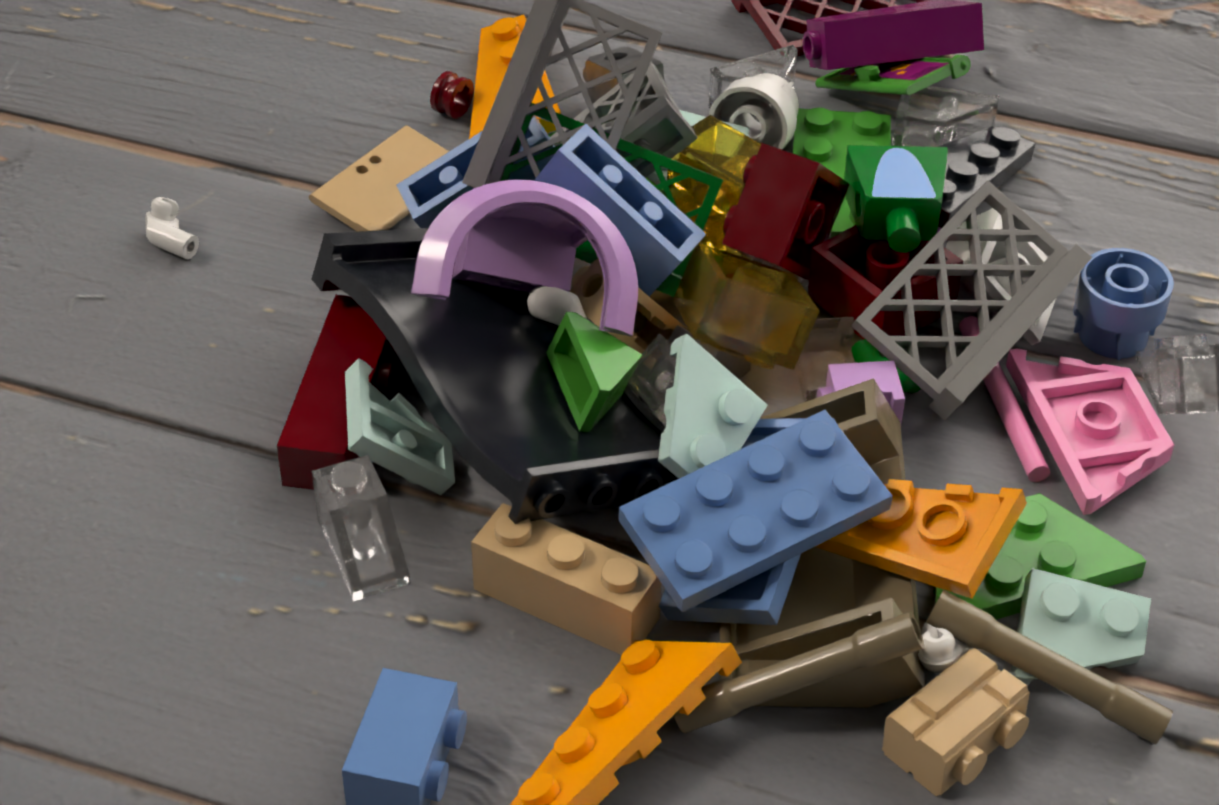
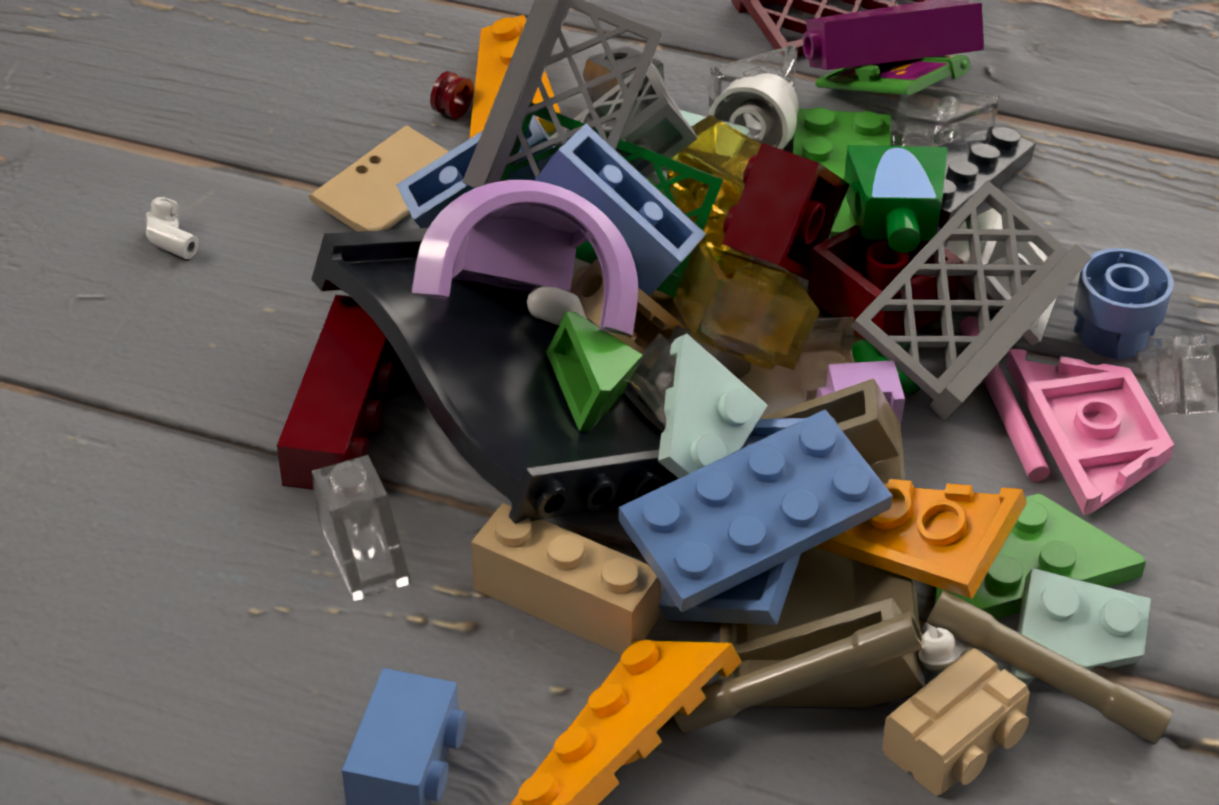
light aqua wing [345,358,455,495] -> none

